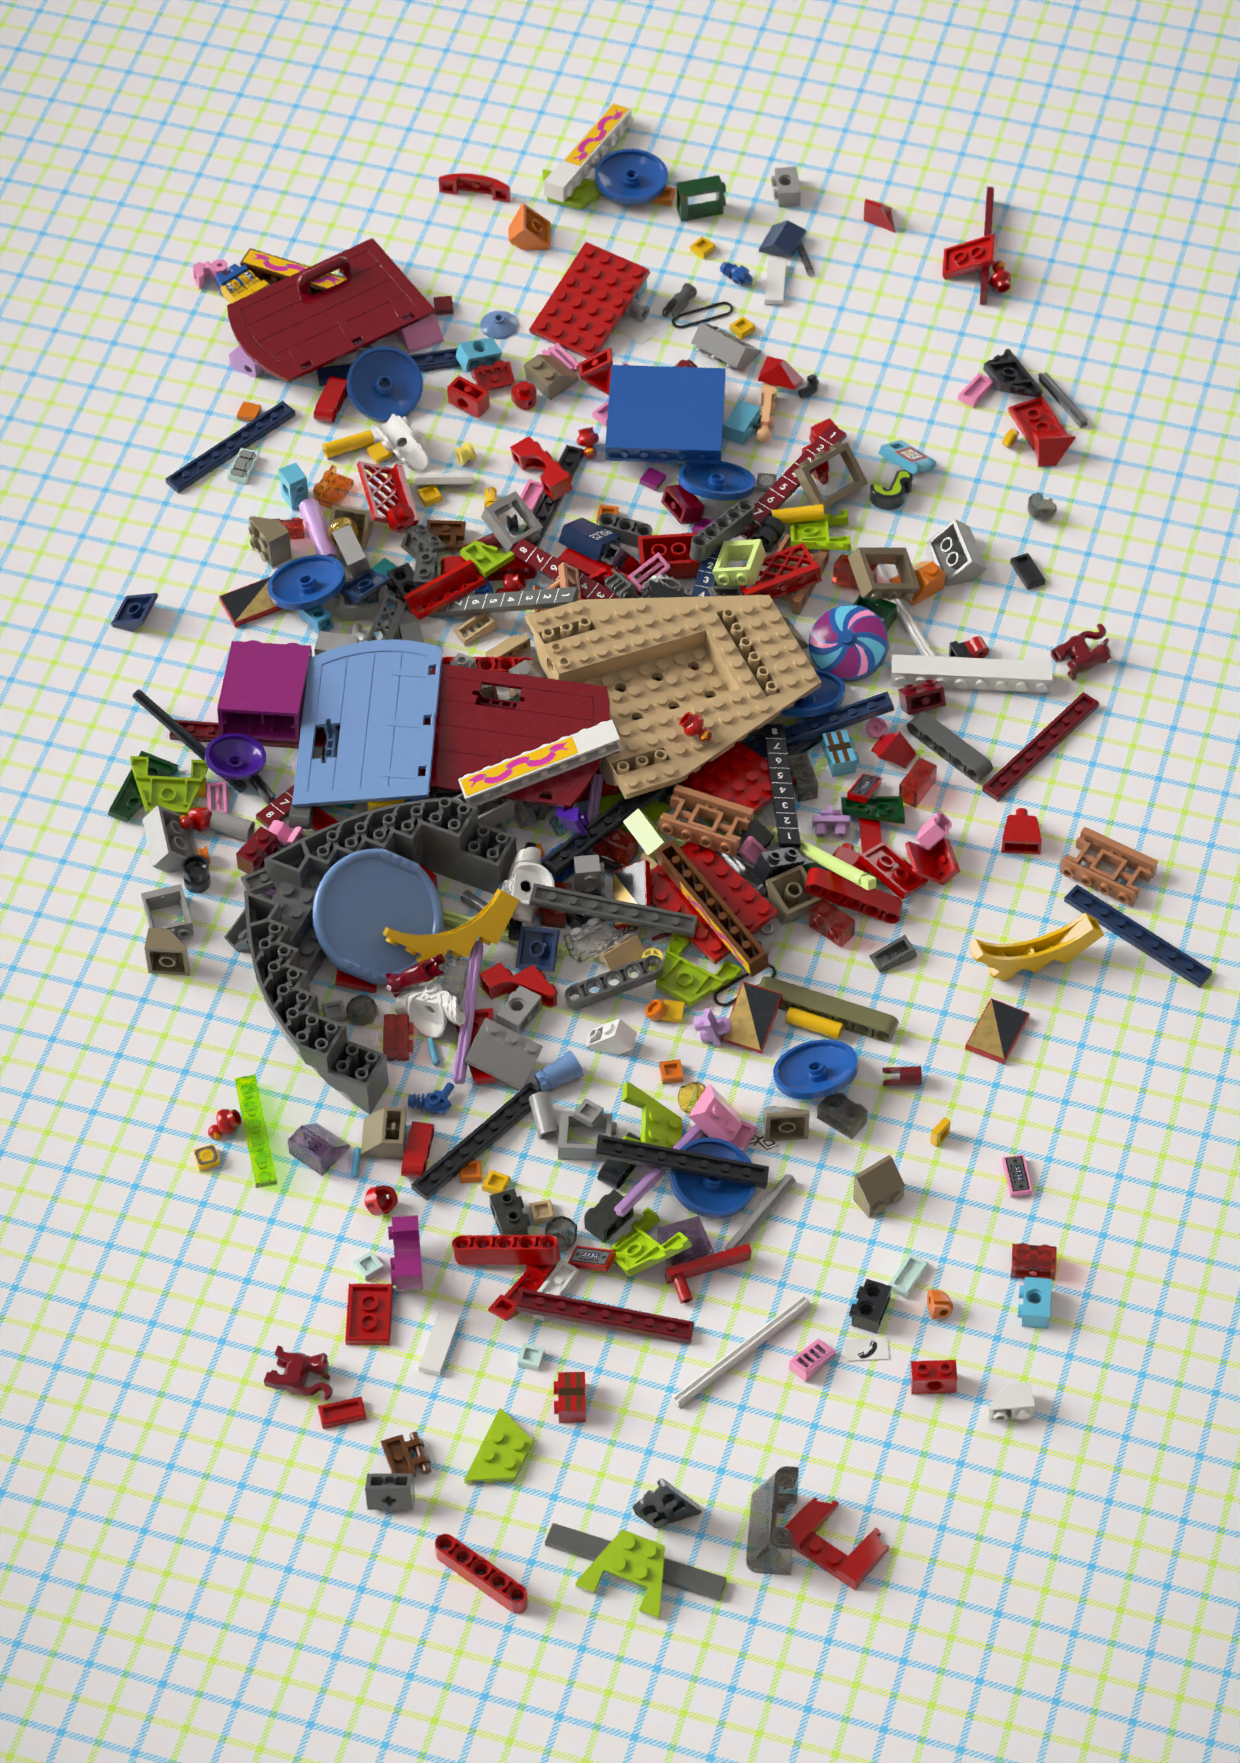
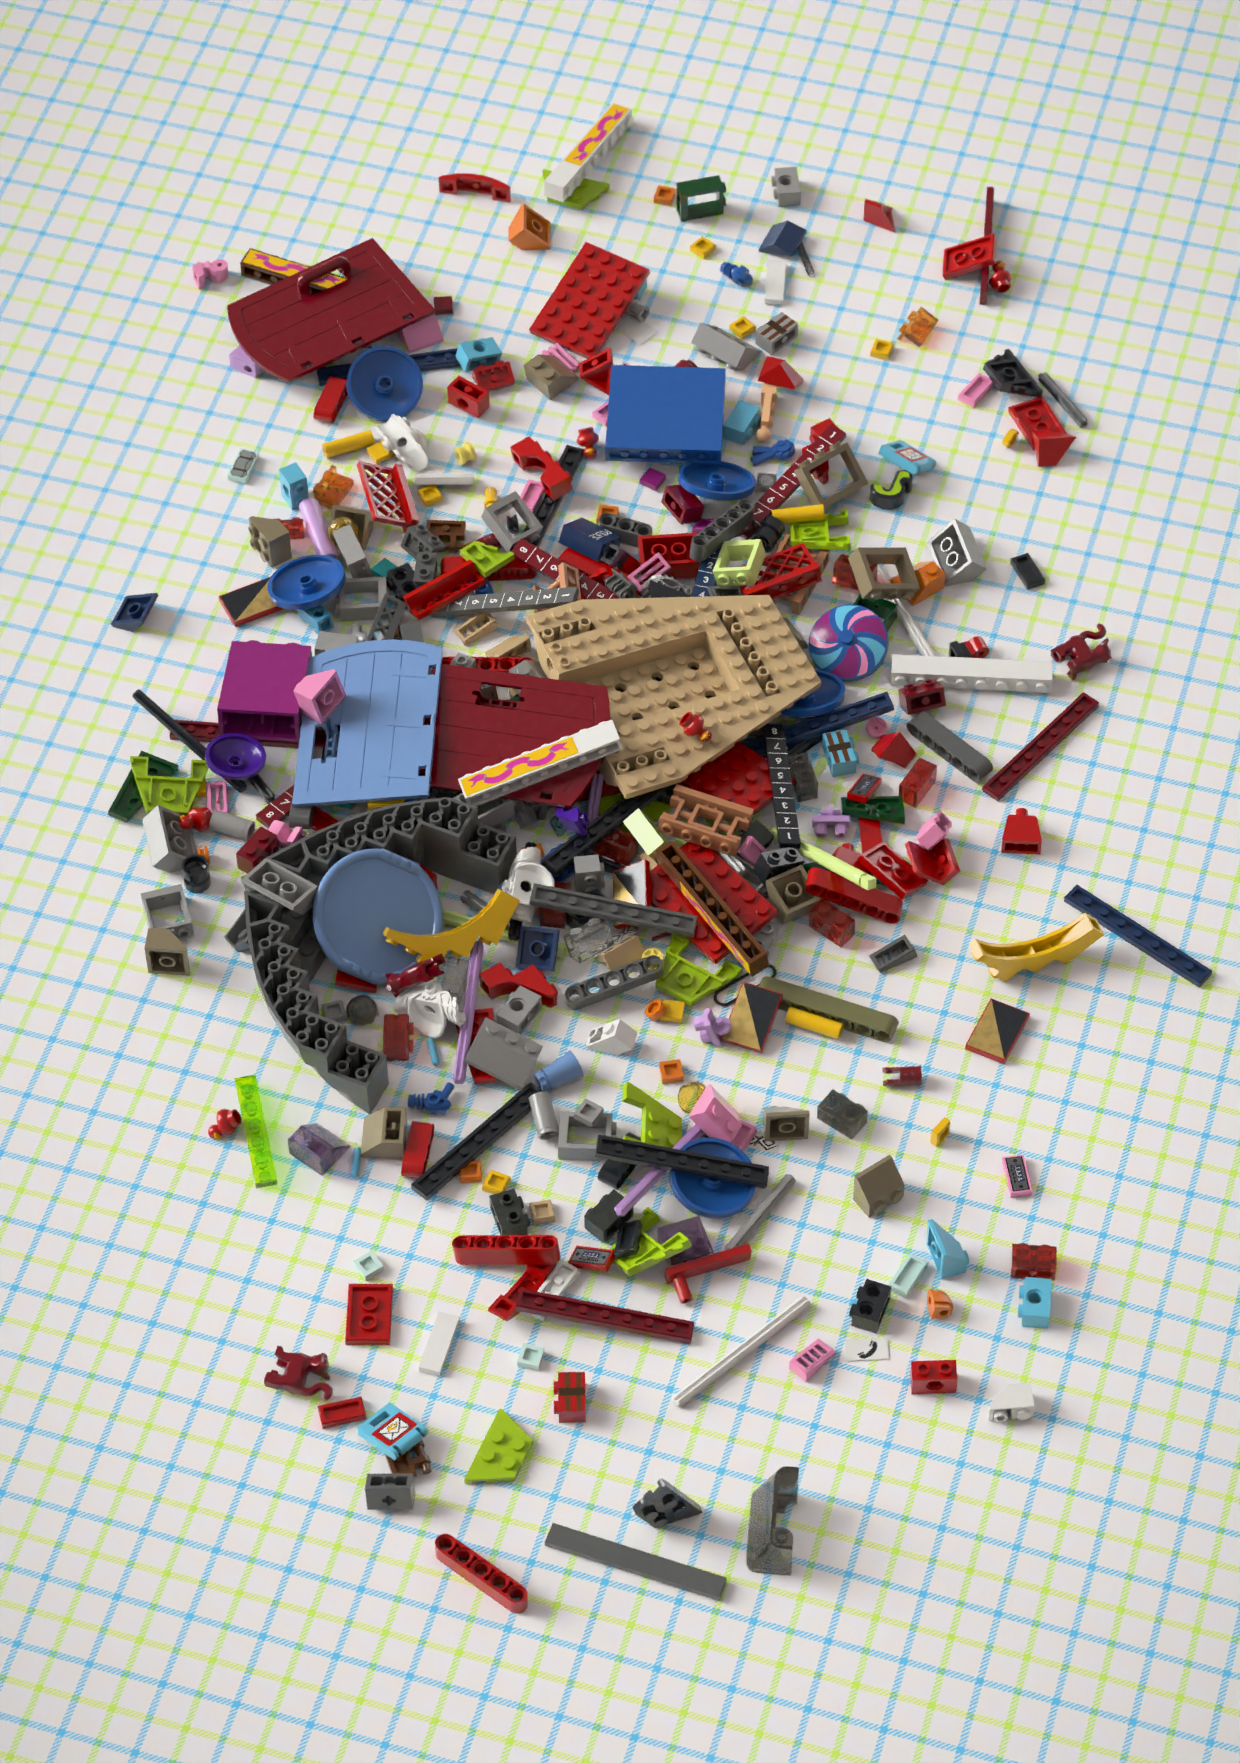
dark blue tile [165,401,295,493] -> none
tile [193,1144,220,1171] -> none
hips [215,264,269,303] -> none
orange tile [237,401,262,422] -> none
dark blue slope [340,569,392,605] -> none
red piece [364,1185,398,1216] -> none
red piece [388,503,415,533] -> none
magenta brick [388,1215,423,1291] -> none
medium blue dish [480,311,518,339] -> none
red animal [495,573,526,593] -> none
red piece [511,381,537,410] -> none
clear smoke hair [544,1216,578,1252] -> none
lime wing [575,1529,666,1619] -> none
blue dish [595,149,668,204] -> none
dark grey piece [662,283,697,318] -> none
black piece [672,302,733,328] -> none
blue dish [773,1039,859,1100] -> none
red wedge [781,1497,889,1590] -> none
black arm [798,374,819,399] -> none
clear smoke hair [1027,493,1057,522] -> none
nougat fence [1060,827,1158,907] -> none
none -> light grey slope [241,858,318,915]
none -> bright pink slope [293,669,346,724]
none -> medium azure container [357,1402,428,1460]
none -> black tile [614,1220,643,1259]
none -> blue piece [750,439,796,466]
none -> light grey brick [755,312,798,356]
none -> yellow tile [870,339,894,361]
none -> clear orange bracket [897,306,939,347]
none -> medium azure slope [926,1219,969,1279]

